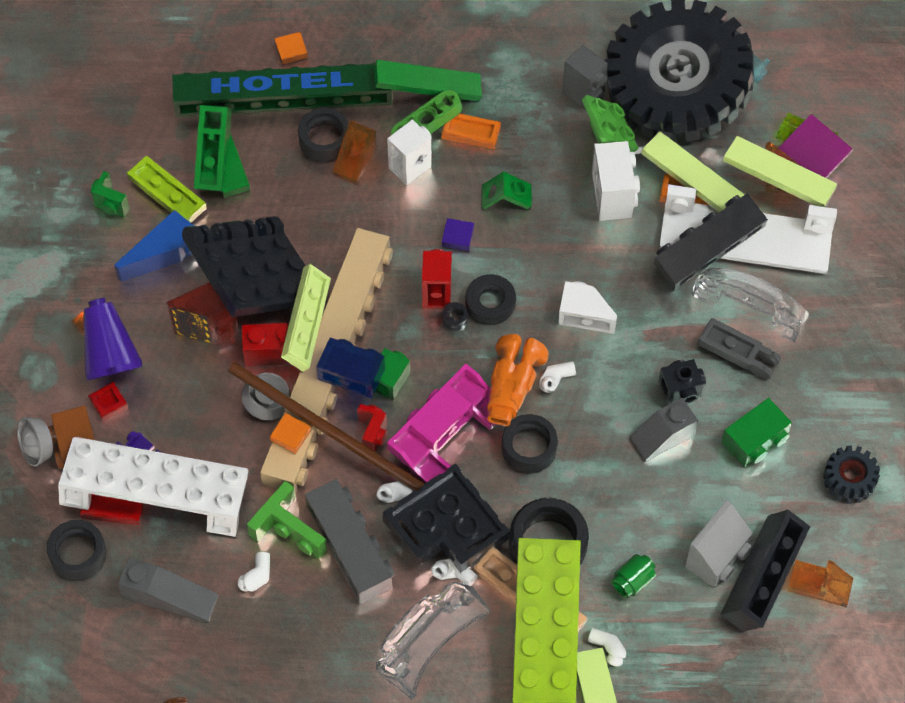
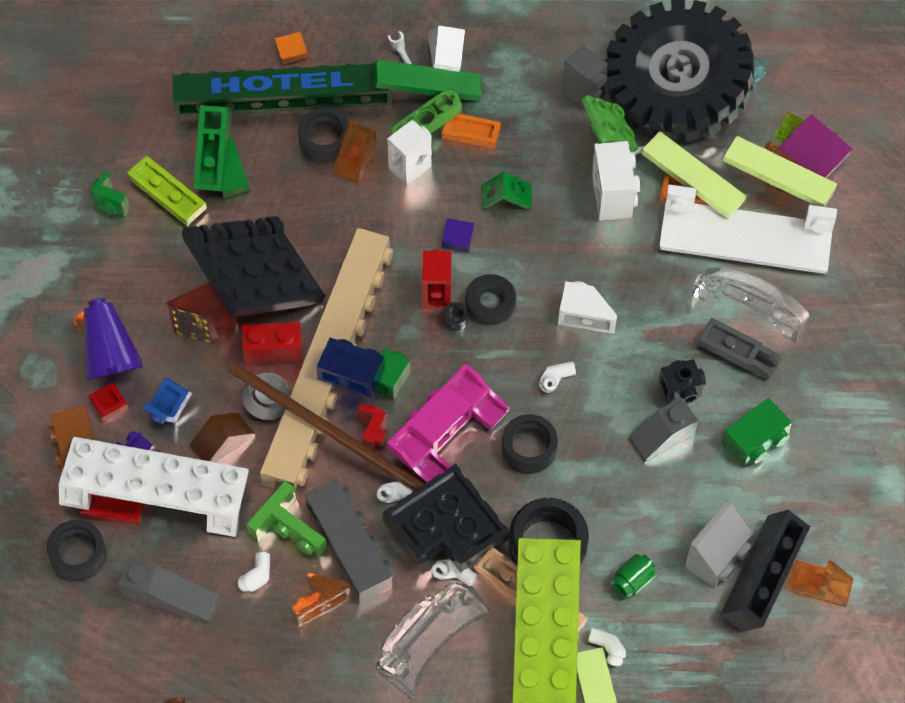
light grey hat [17,417,53,467] -> none
blue slope [114,210,194,282] -> none
orange tile [270,413,311,454] -> none
yellowish green tile [281,264,331,372] -> none
orange piece [487,334,549,426] -> none
black brick [654,193,768,290] -> none
black bush [823,445,880,504] -> none
none -> blue bracket [142,377,192,424]
none -> reddish brown slope [190,412,255,462]
none -> clear orange slope [292,573,352,627]
none -> white hand [388,31,412,64]
none -> white slope [427,26,465,72]

